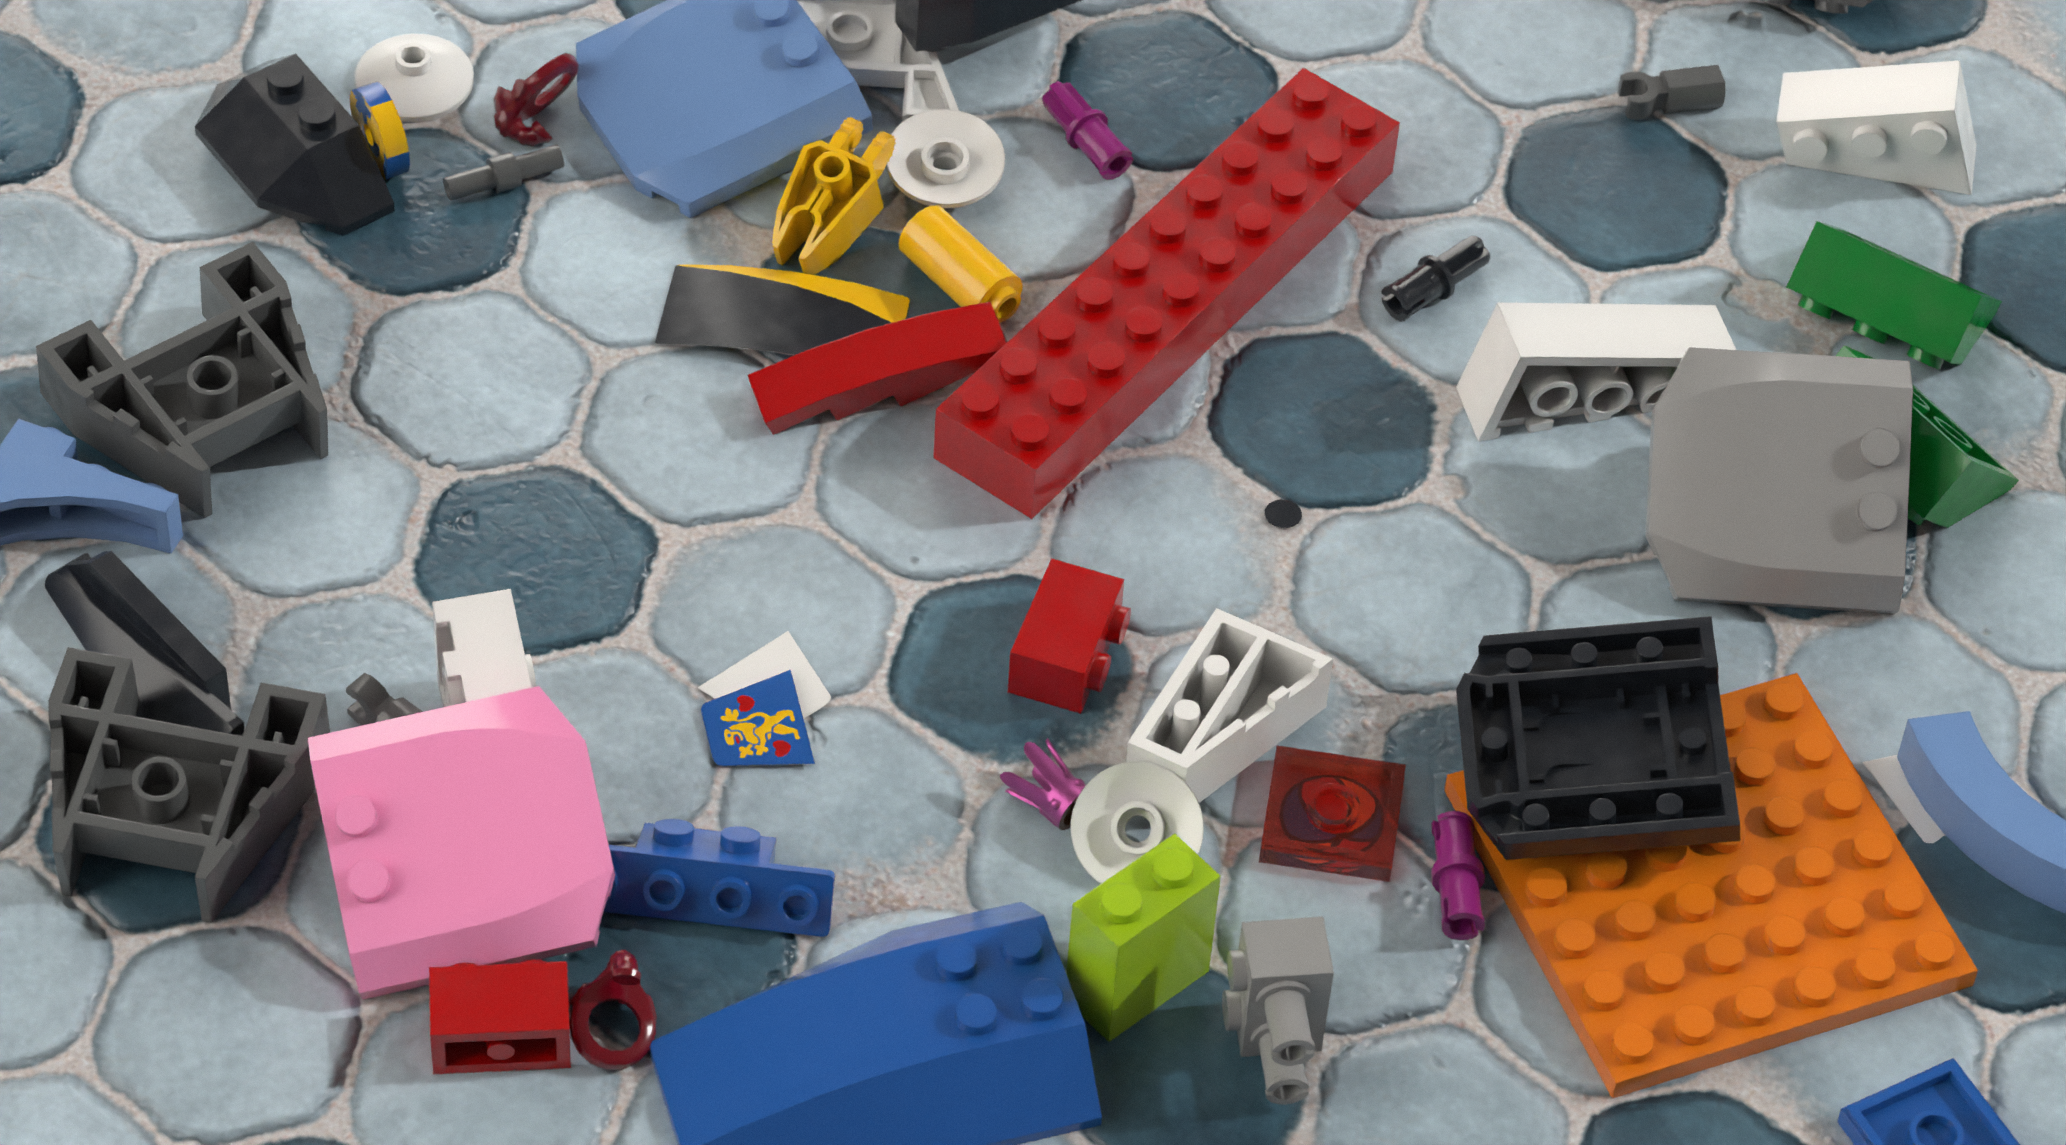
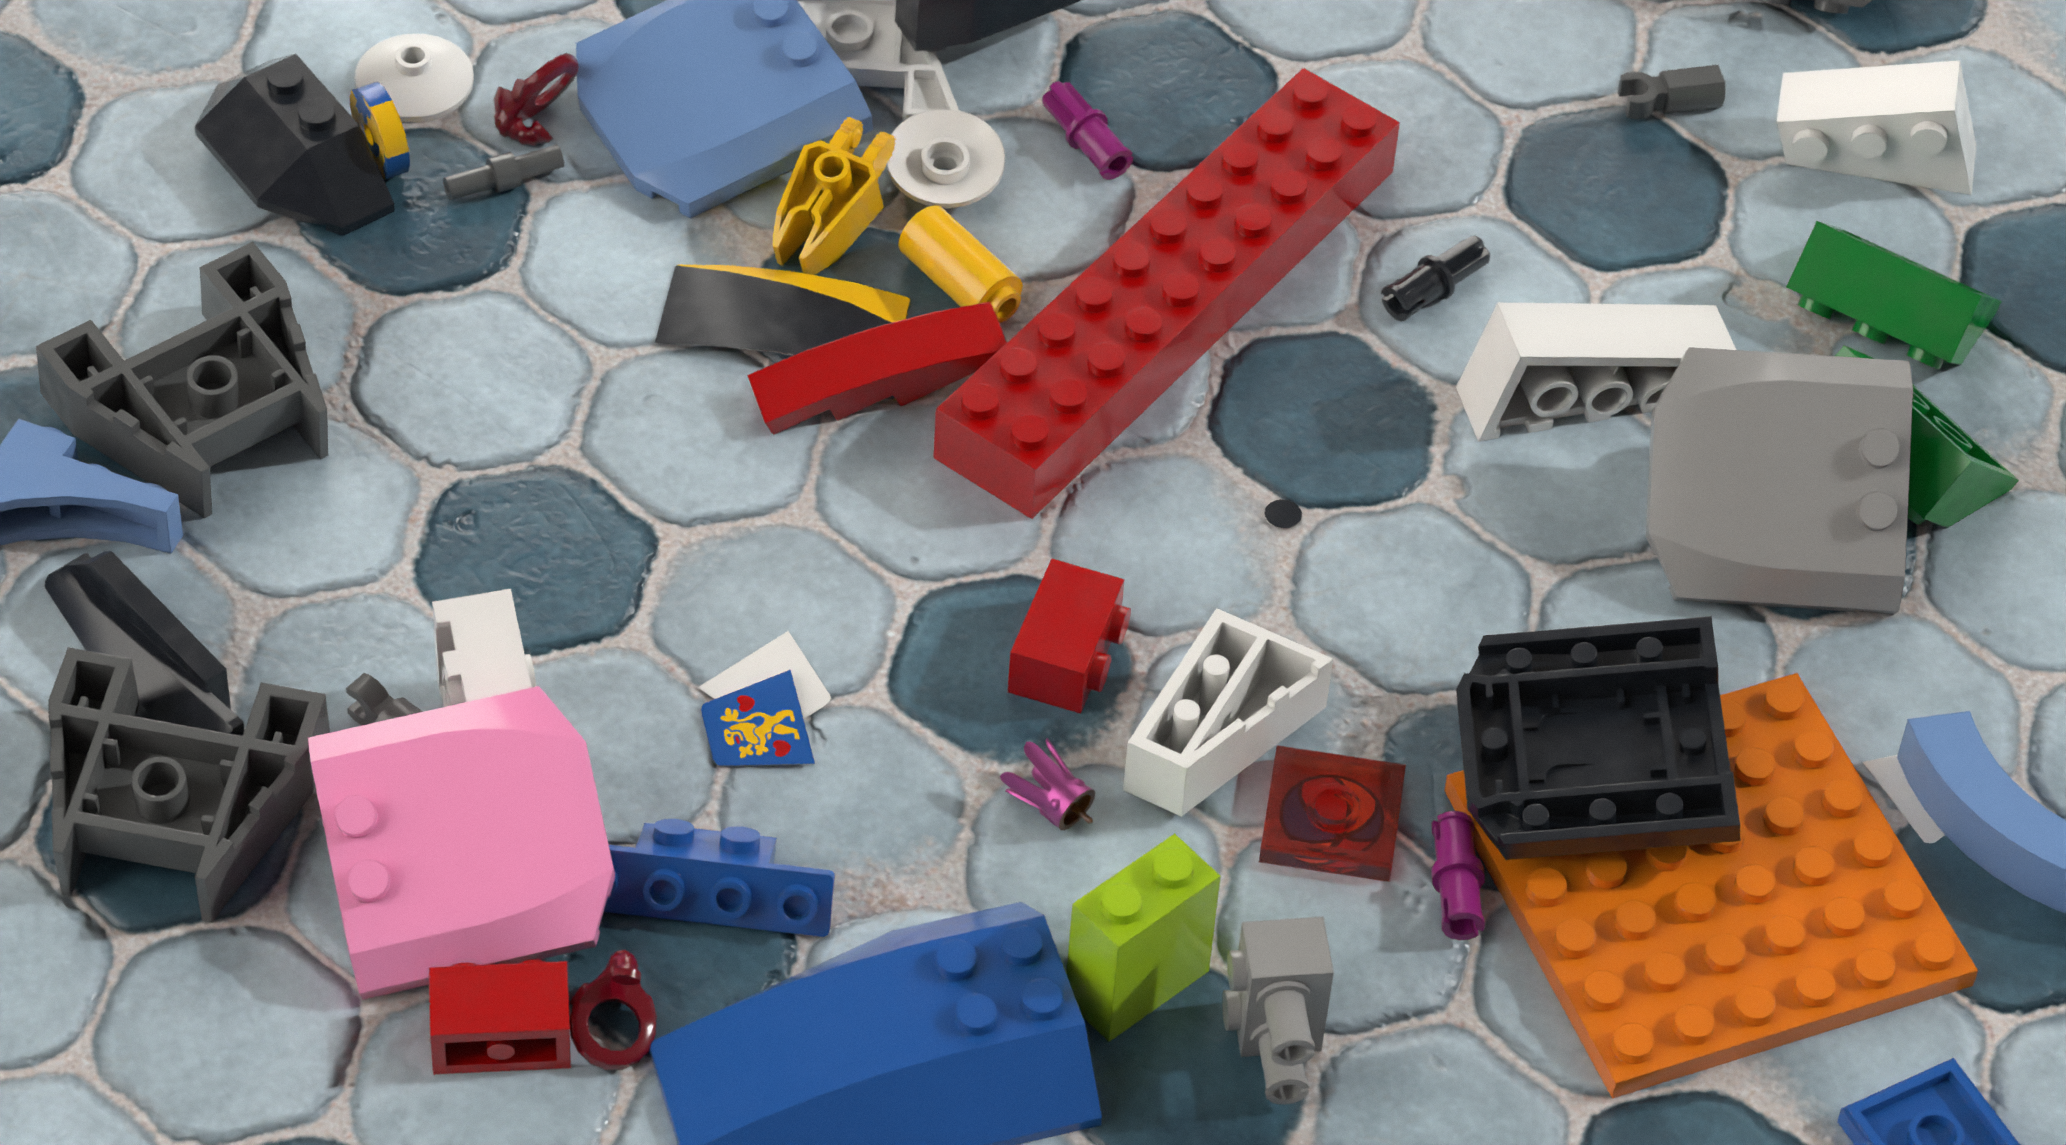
white dish [1071,761,1204,883] -> none

